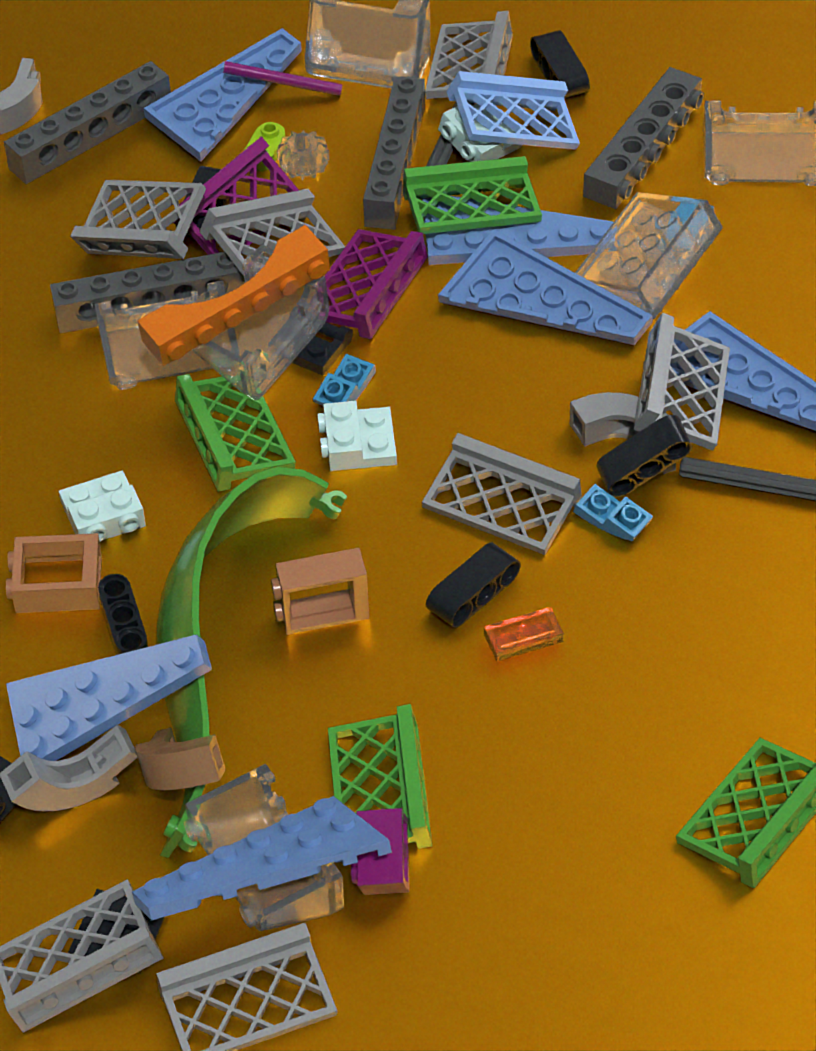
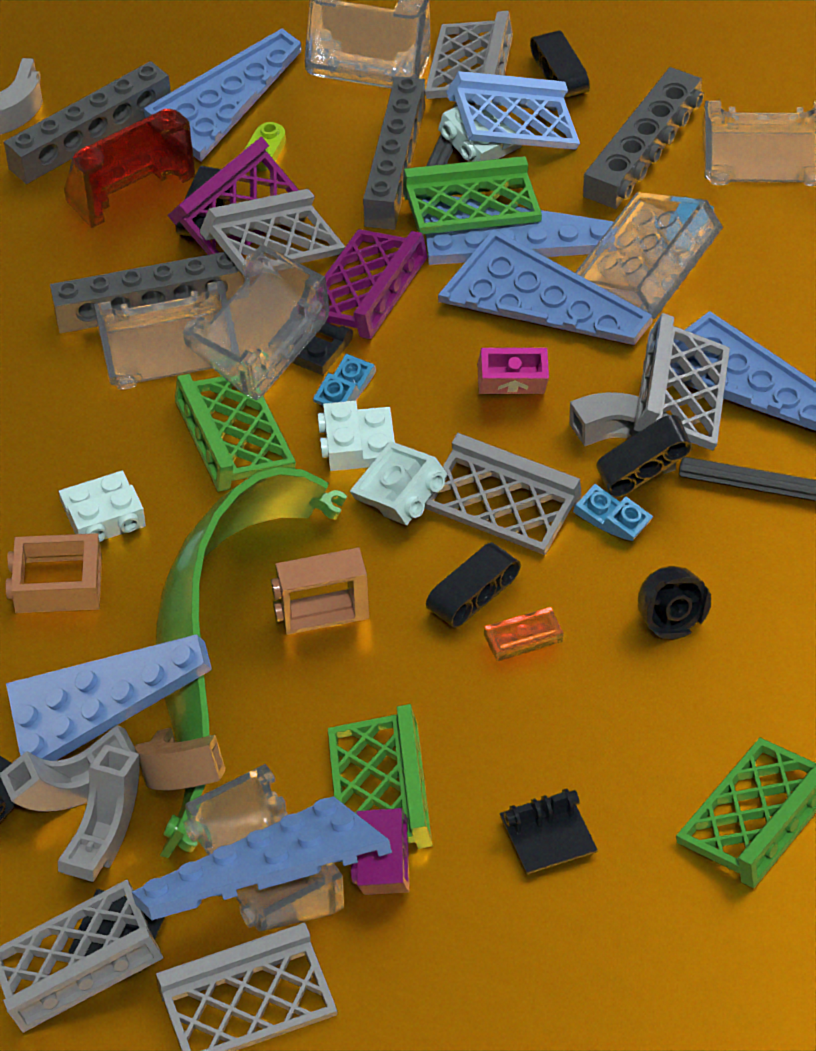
light grey fence [70,180,206,259] -> none
black beam [98,574,148,655] -> none
orange arch [137,225,330,367] -> none
magenta bar [223,61,342,96] -> none
clear gear [277,129,329,180] -> none
none -> light grey arch [58,744,140,882]
none -> clear red windscreen [64,109,195,228]
none -> light aqua plate [350,441,448,525]
none -> dark pink brick [477,348,549,394]
none -> black hinge [500,788,598,874]
none -> black cylinder [638,566,711,640]

